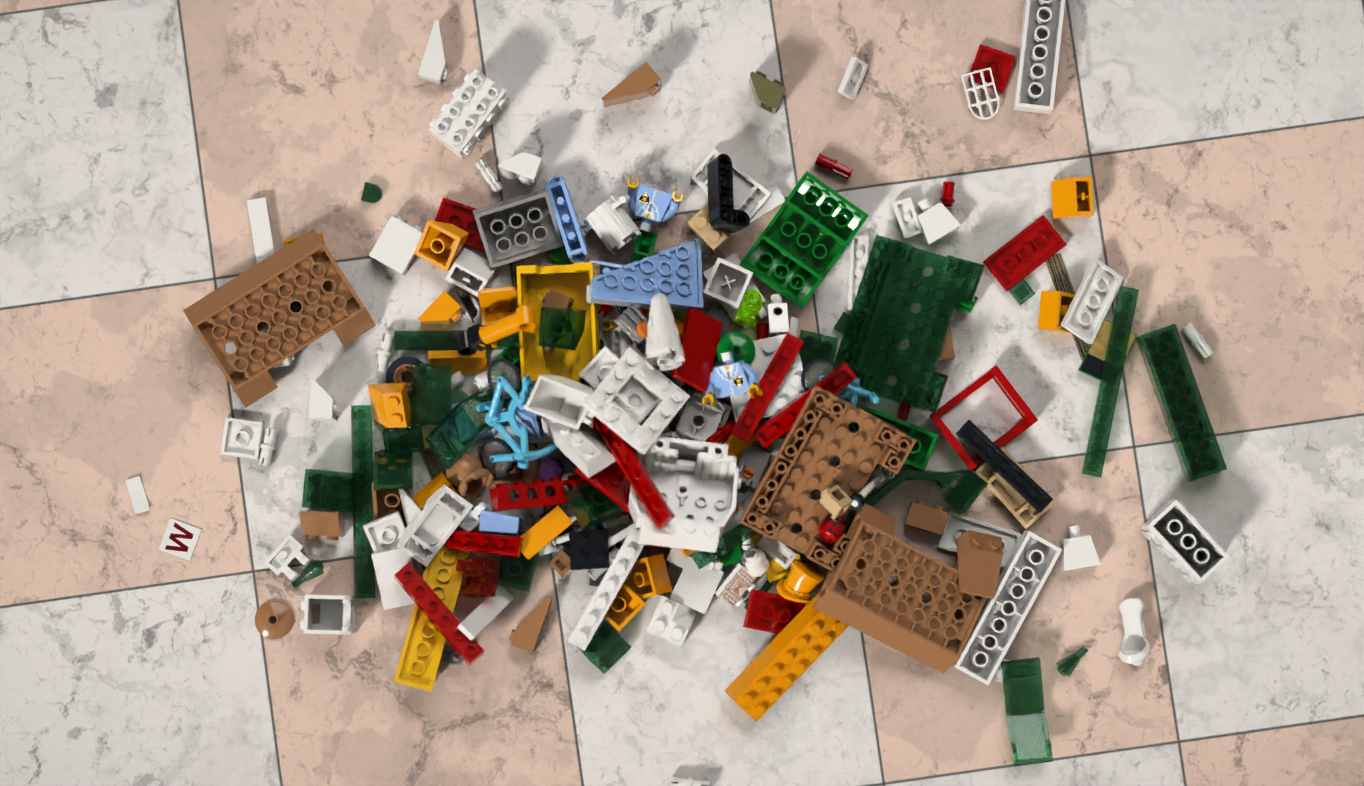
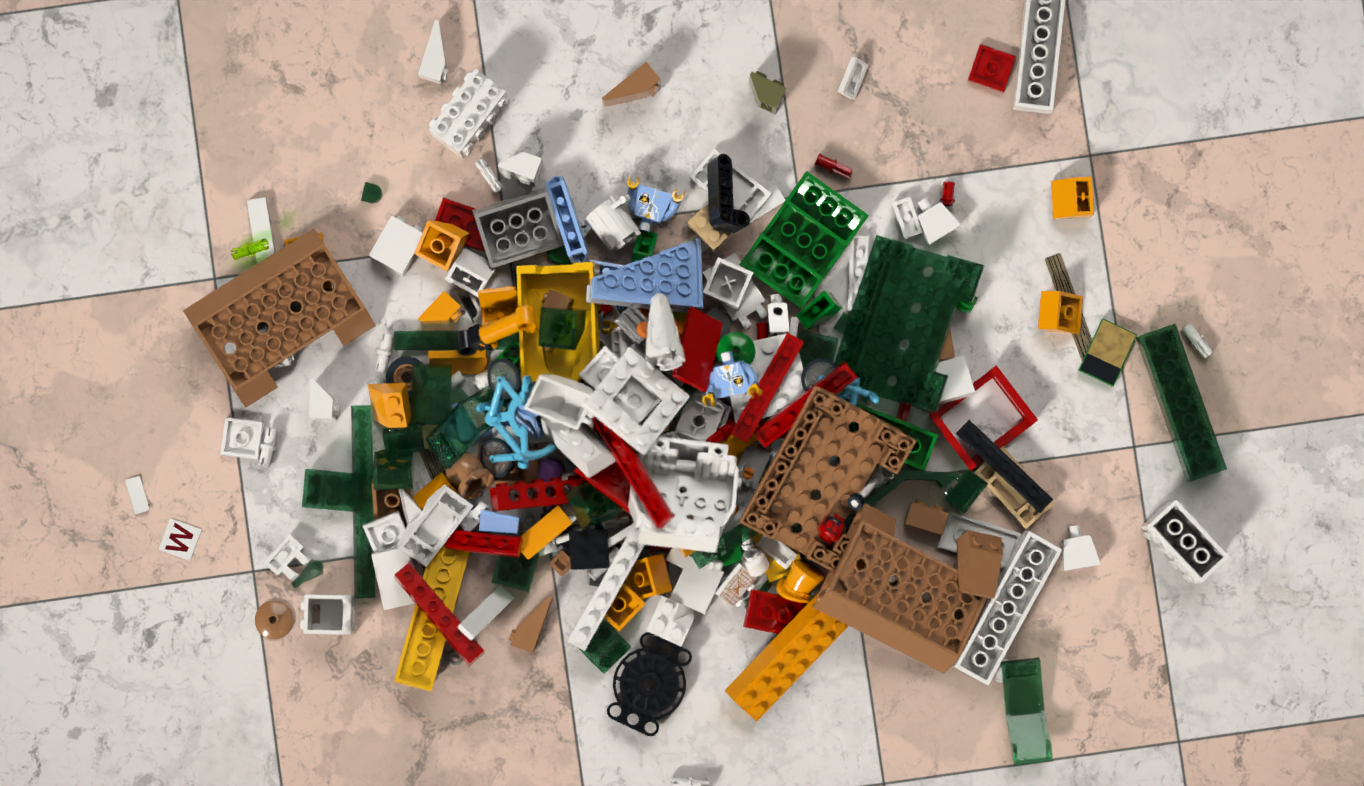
medium nougat slope [299,511,345,540] -> none
clear red hips [456,556,499,598] -> none
clear neon green piece [734,289,763,329] -> none
tan brick [819,485,853,520] -> none
white window [961,67,999,120] -> none
red tile [983,215,1067,292] -> none
clear green tile [1008,279,1035,306] -> none
clear green cone [1056,646,1088,677] -> none
white tile [1061,258,1124,344] -> none
clear green plate [1081,286,1139,478] -> none
white hair [1118,598,1150,666] -> none
none -> clear neon green pin [231,238,269,260]
none -> black piece [607,632,692,736]
none -> green slope [796,290,843,330]
none -> white brick [917,355,975,407]

